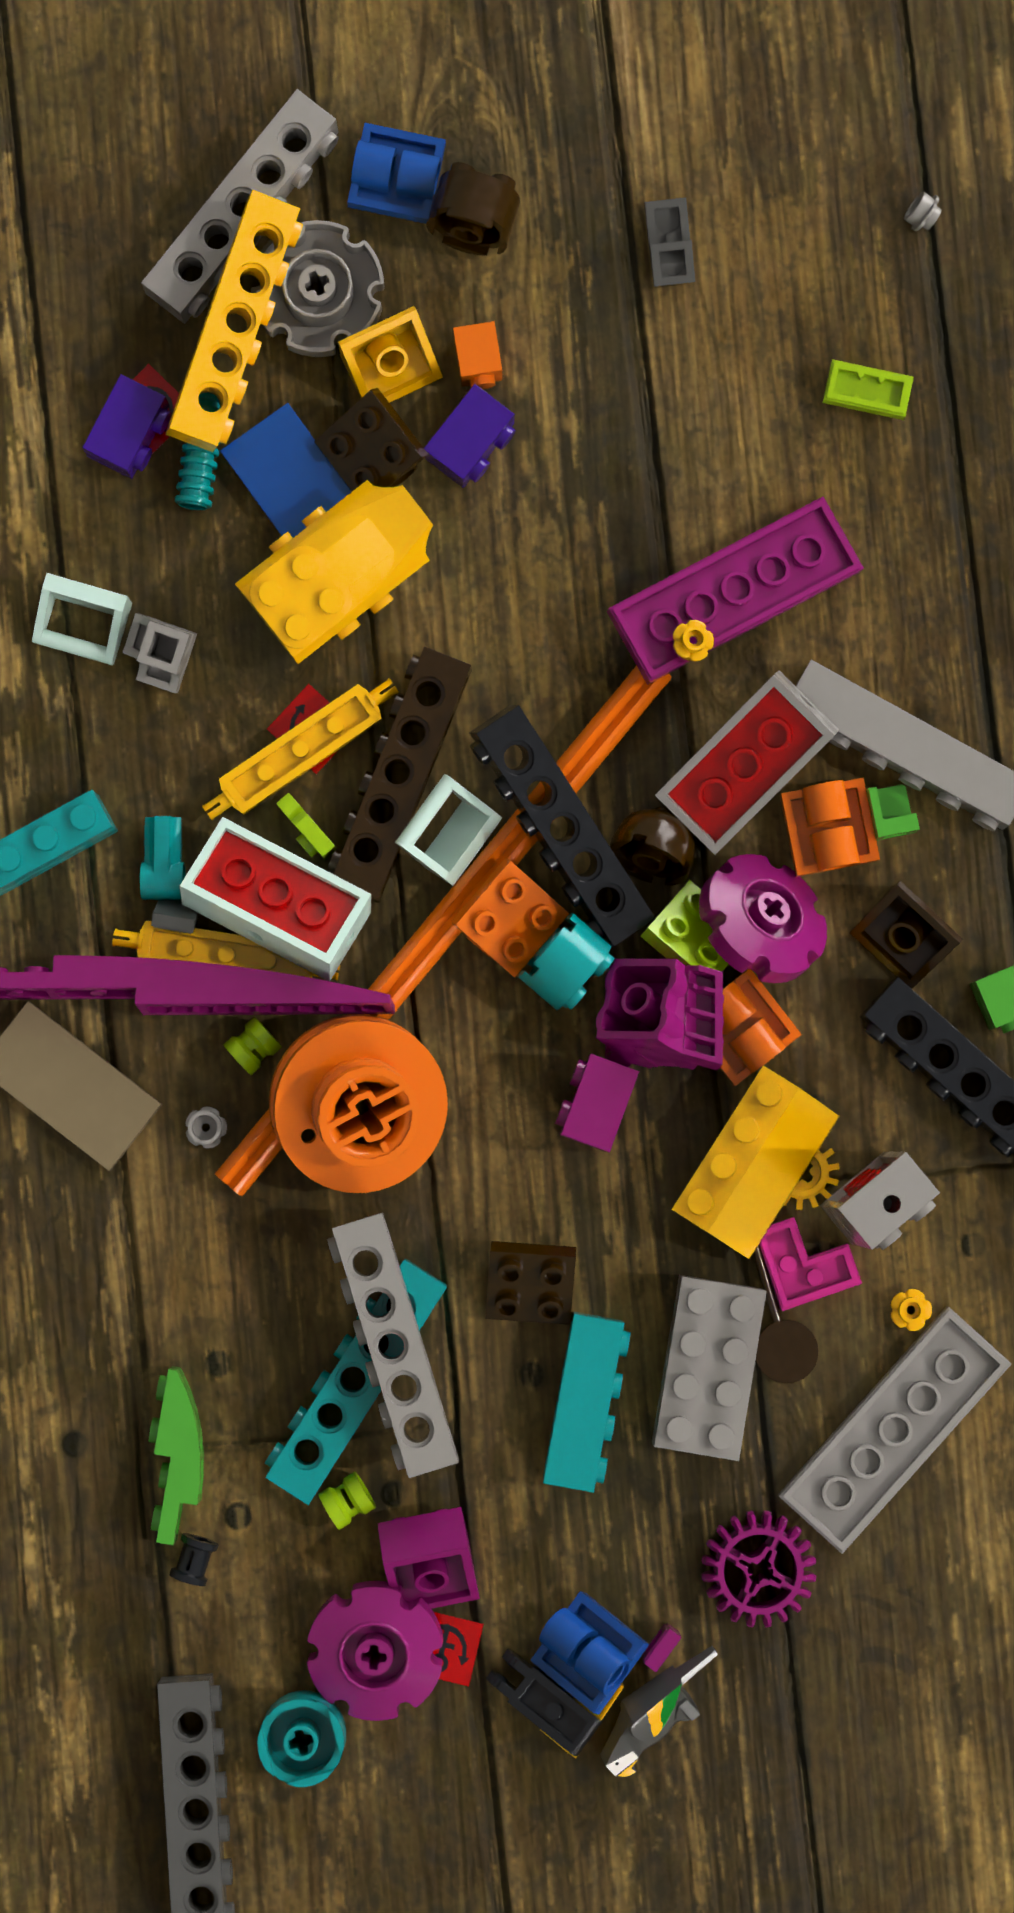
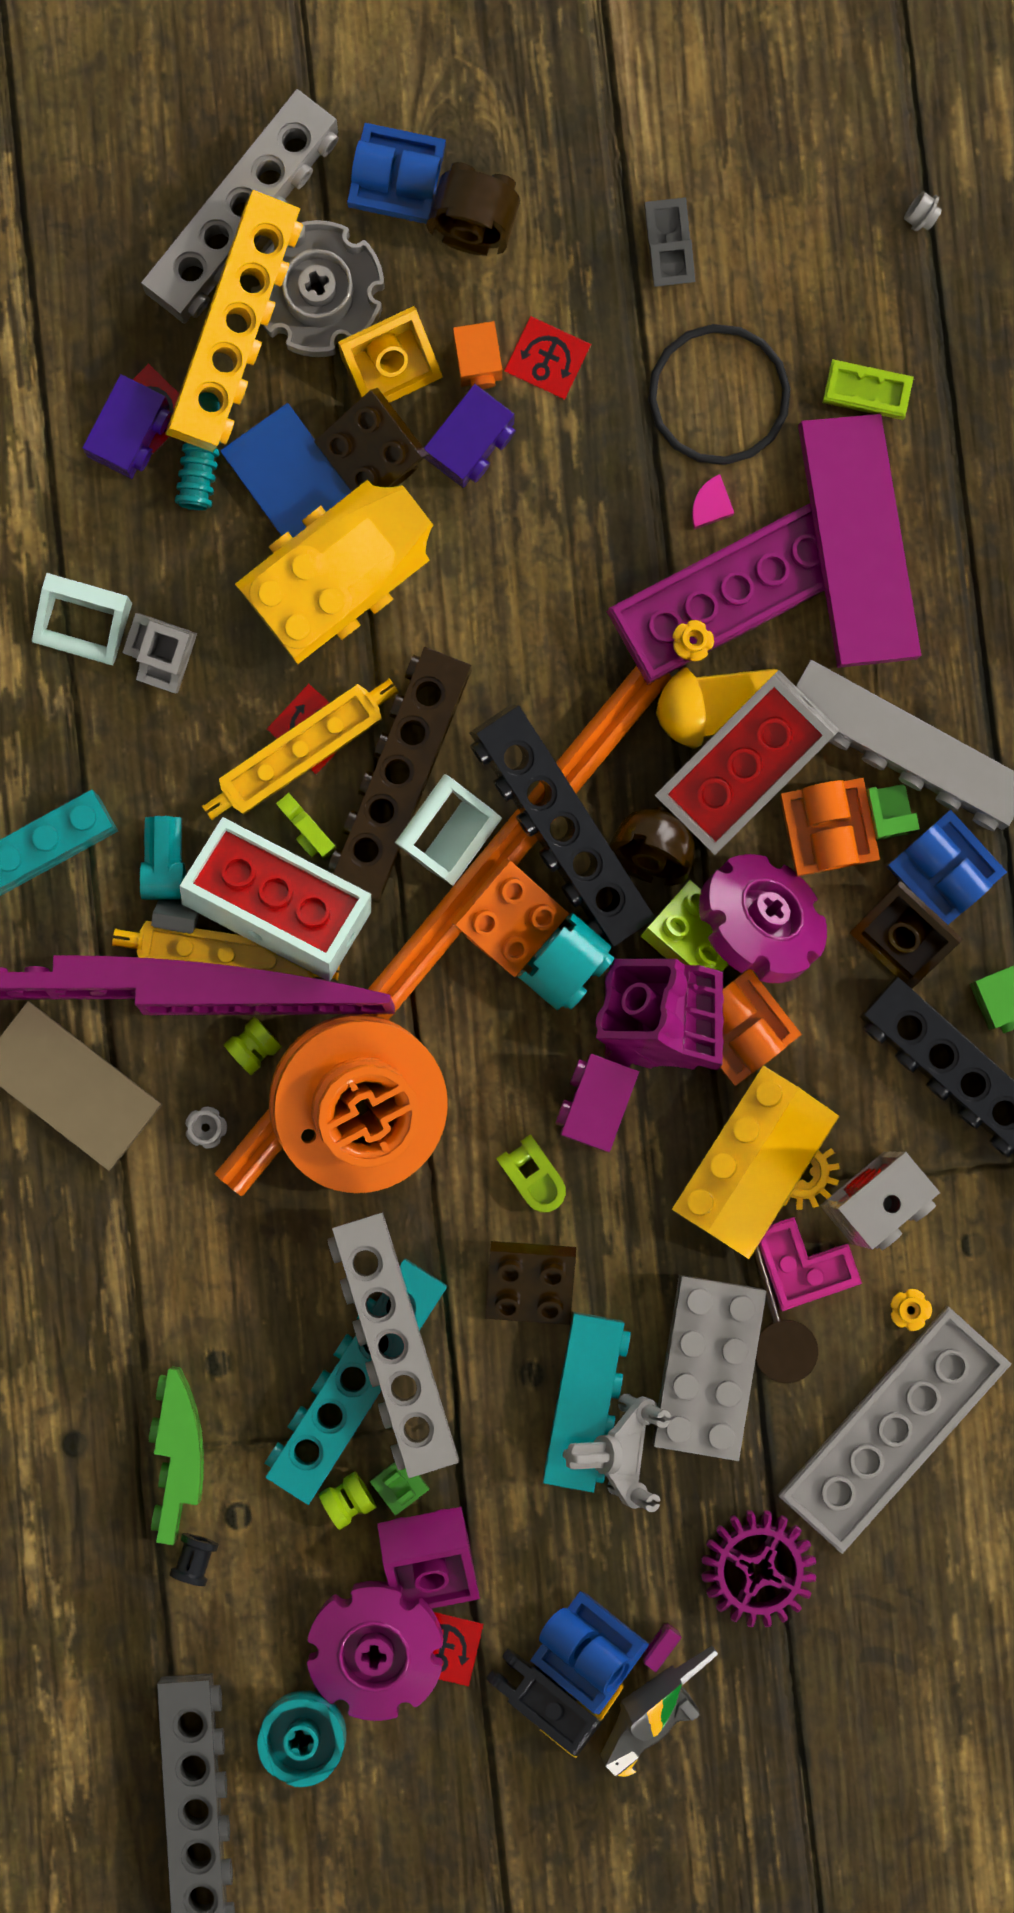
none -> bright green tile [370,1461,430,1516]
none -> lime plate [496,1134,566,1212]
none -> red sticker [504,316,591,400]
none -> light grey axle [563,1393,671,1512]
none -> black piece [648,324,791,465]
none -> yellow piece [656,667,778,749]
none -> dark pink tile [692,474,734,530]
none -> magenta tile [798,414,922,668]
none -> blue plate [886,810,1007,925]

